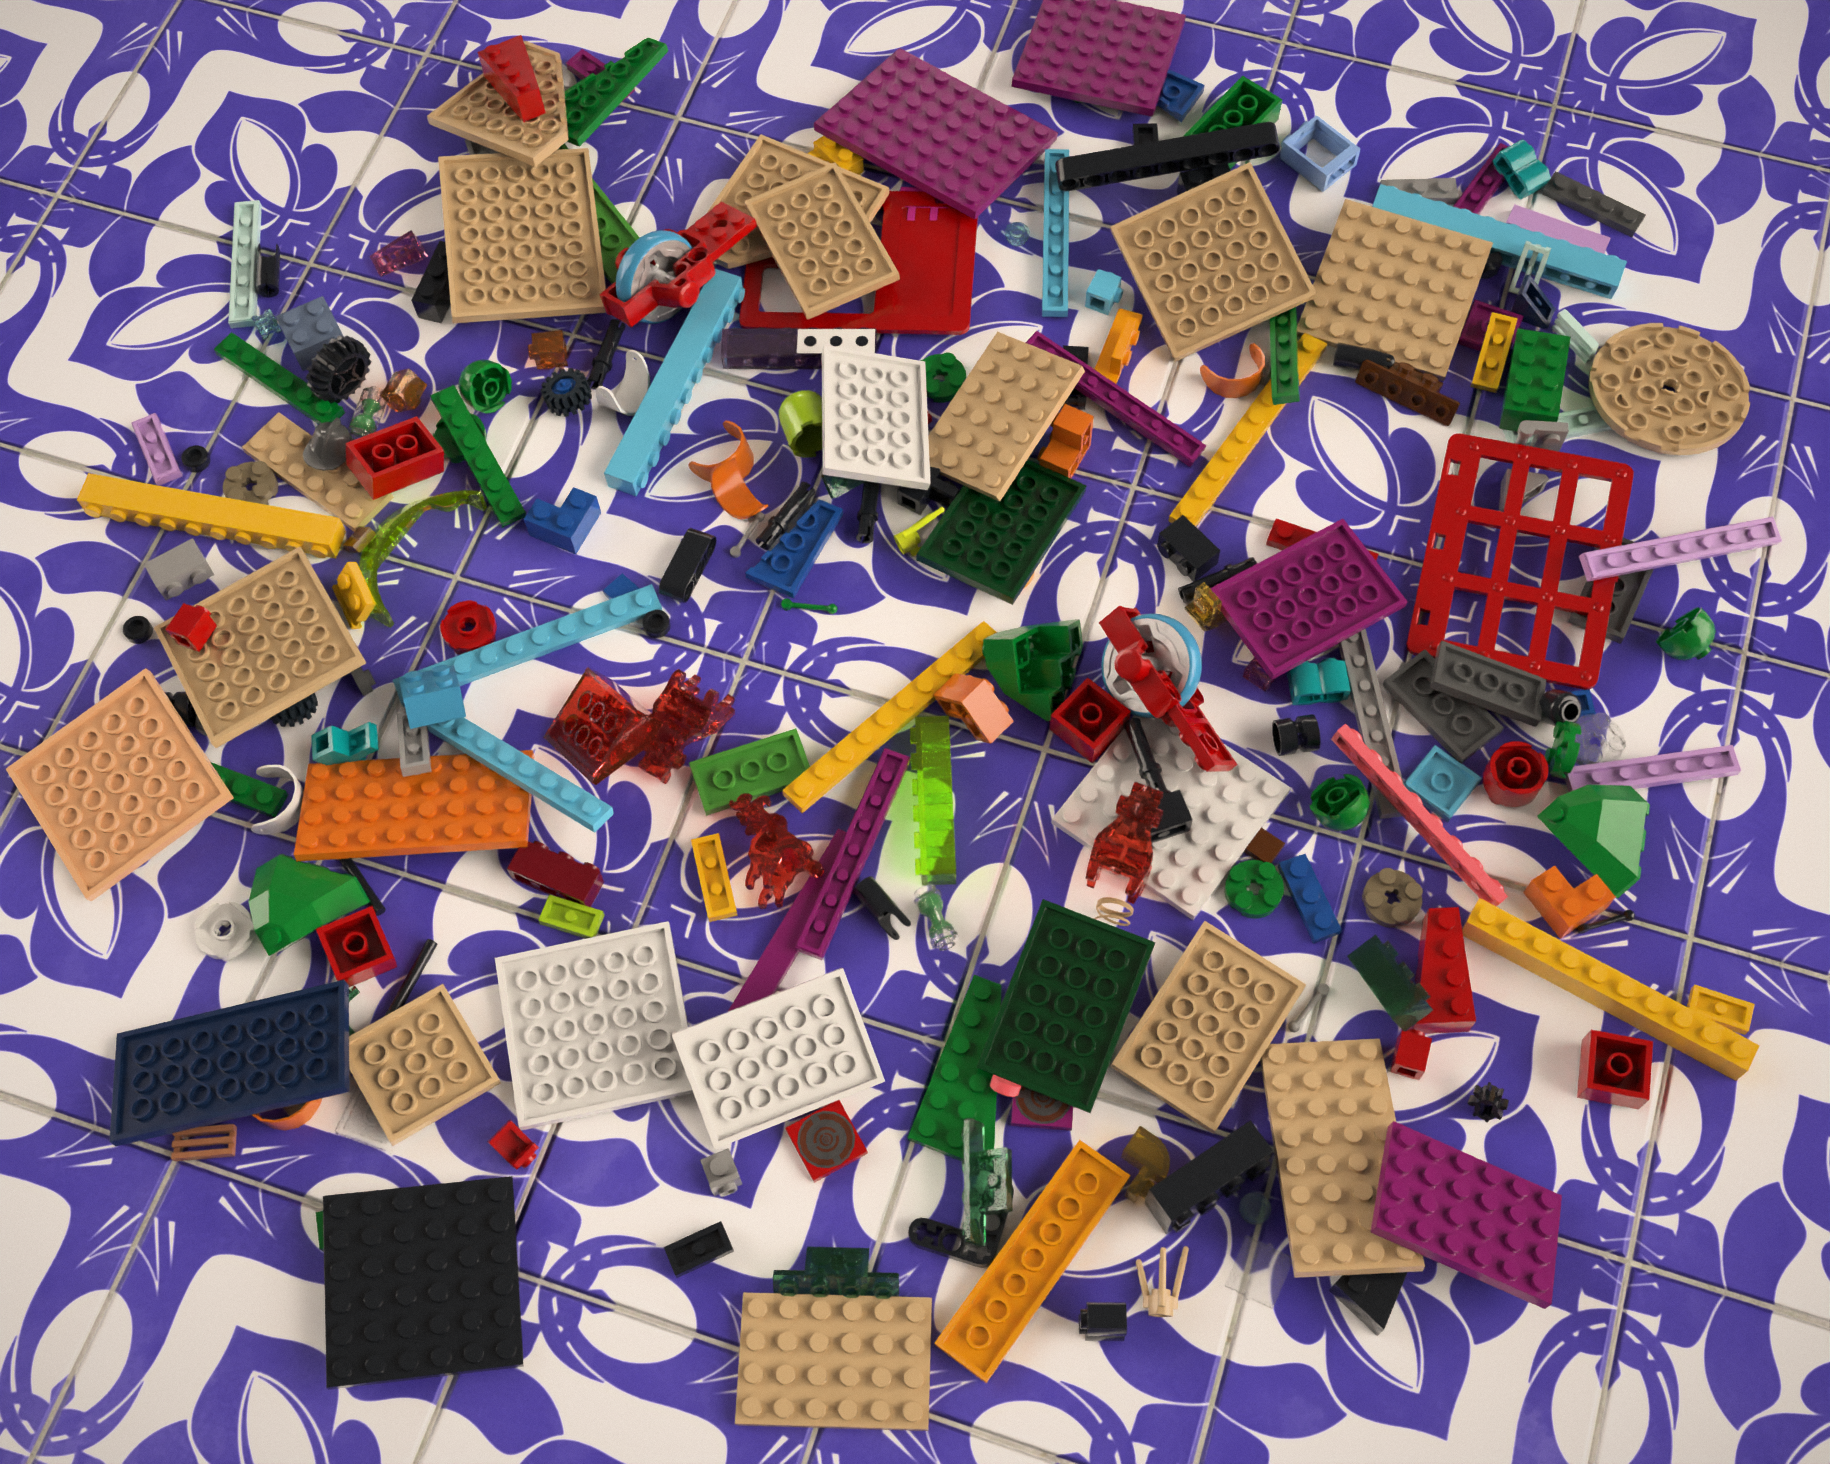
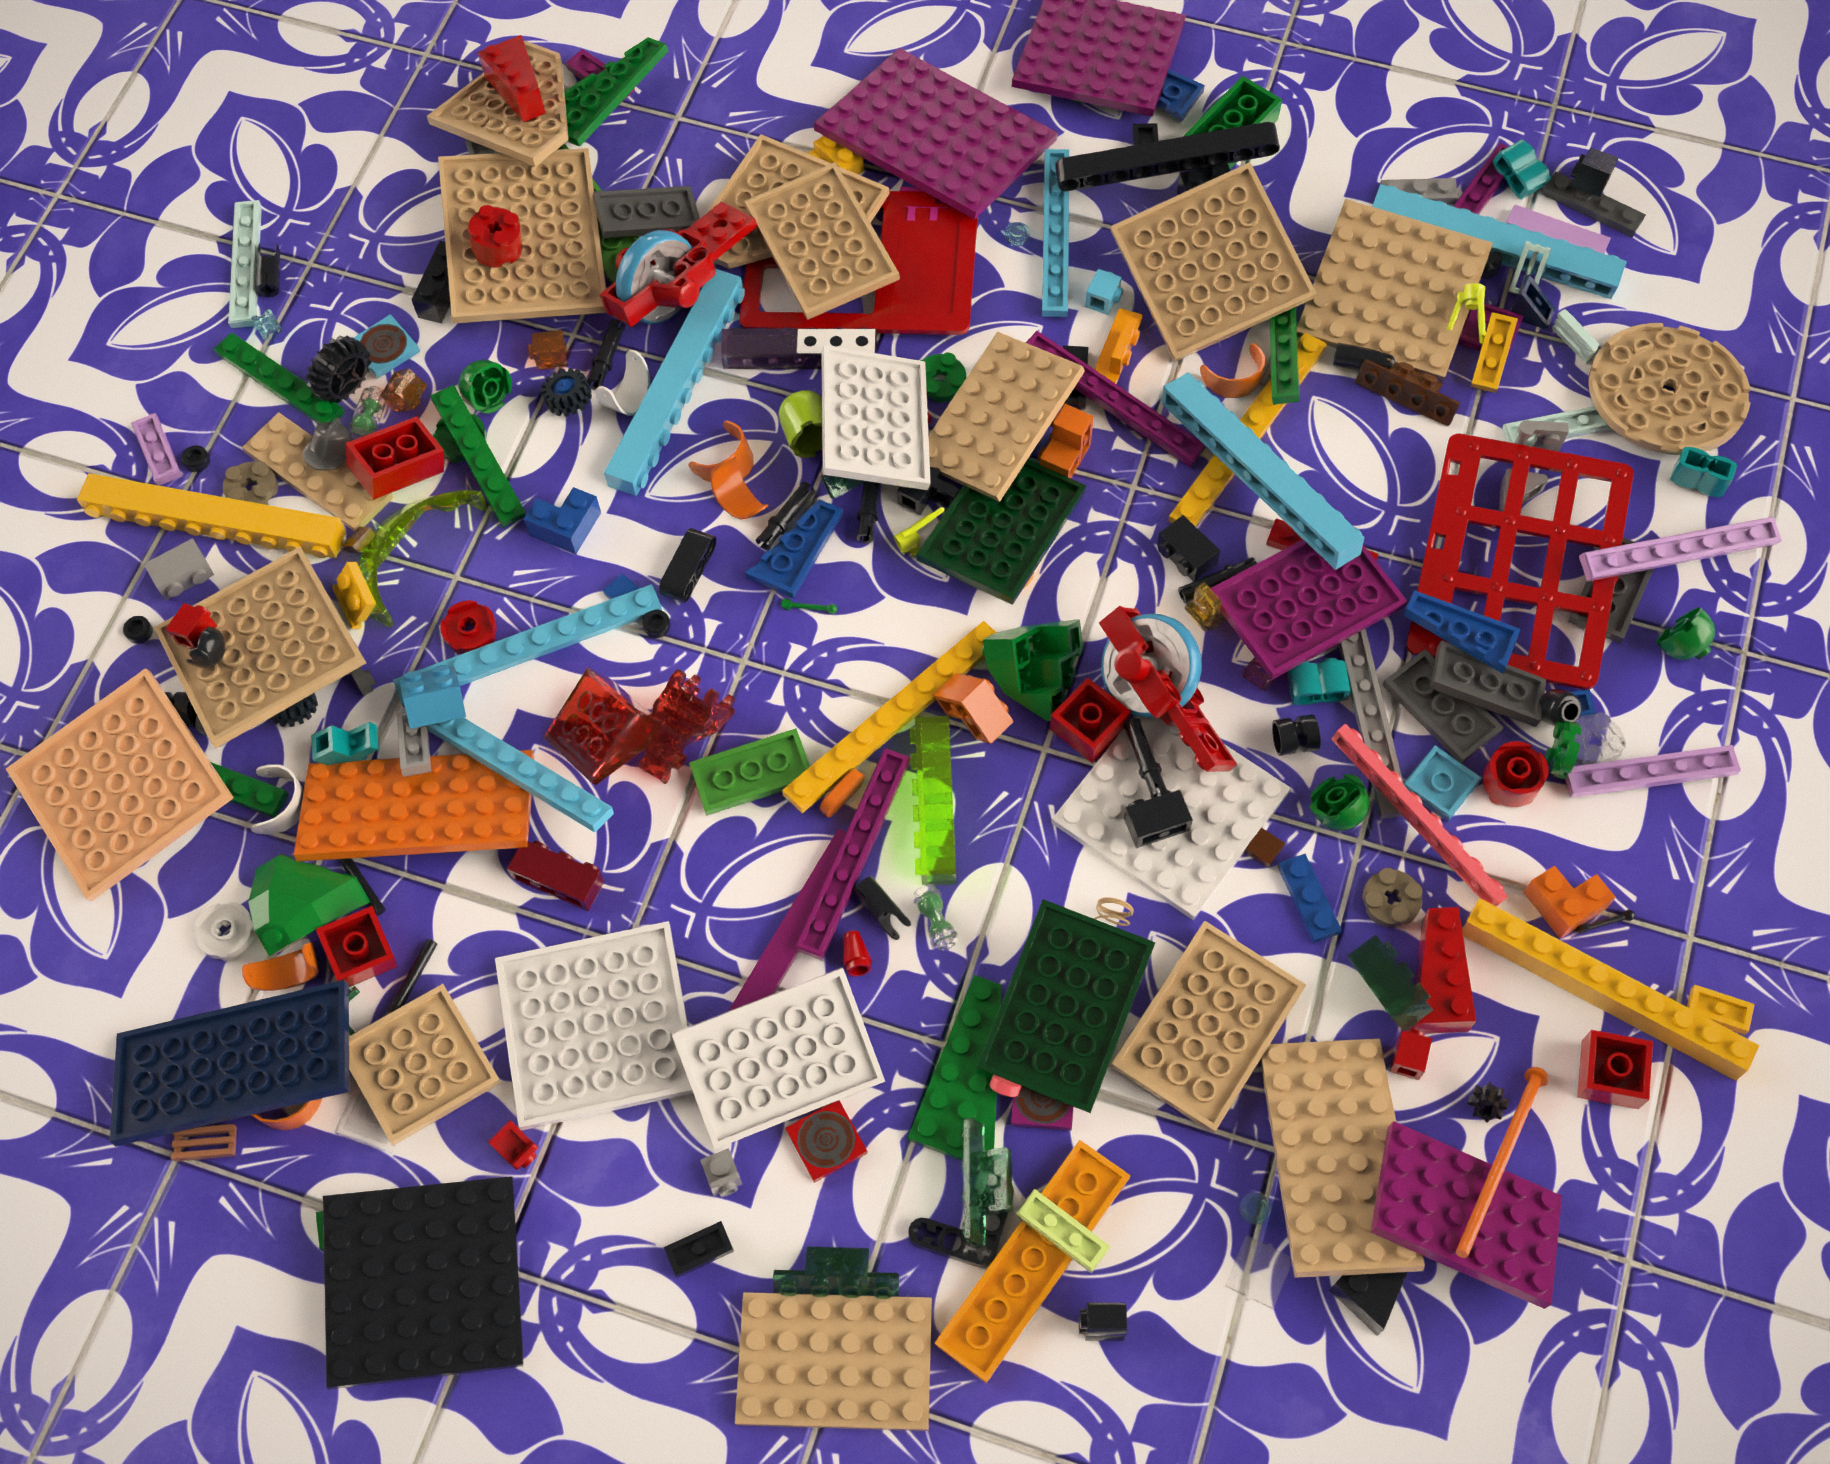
sand blue brick [275,296,344,371] -> none
clear pink slope [370,230,428,277] -> none
lime plate [538,894,605,939] -> none
yellow plate [691,833,738,922] -> none
clear red animal [729,793,824,909] -> none
light grey hinge [730,512,765,558] -> none
clear red animal [1085,782,1164,904] -> none
clear yellow brick [1121,1126,1170,1204] -> none
tan plant [1136,1246,1189,1317] -> none
black brick [1144,1120,1273,1234] -> none
green plate [1224,860,1284,919] -> none
light blue window [1280,115,1360,192] -> none
light grey hinge [1288,983,1330,1032] -> none
green brick [1499,328,1571,431] -> none
green brick [1537,784,1650,899] -> none
none -> black hair [186,627,226,669]
none -> orange piece [242,942,319,991]
none -> tile [353,314,420,379]
none -> red brick [468,205,523,268]
none -> dark grey plate [593,186,700,238]
none -> orange tile [819,769,865,818]
none -> red cone [843,931,872,977]
none -> yellowish green tile [1016,1189,1110,1274]
none -> medium azure brick [1162,373,1365,570]
none -> blue wing [1404,590,1521,674]
none -> neon yellow plant [1447,283,1486,344]
none -> orange bar [1456,1067,1548,1258]
none -> black brick [1571,147,1619,197]
none -> teal brick [1670,447,1737,497]

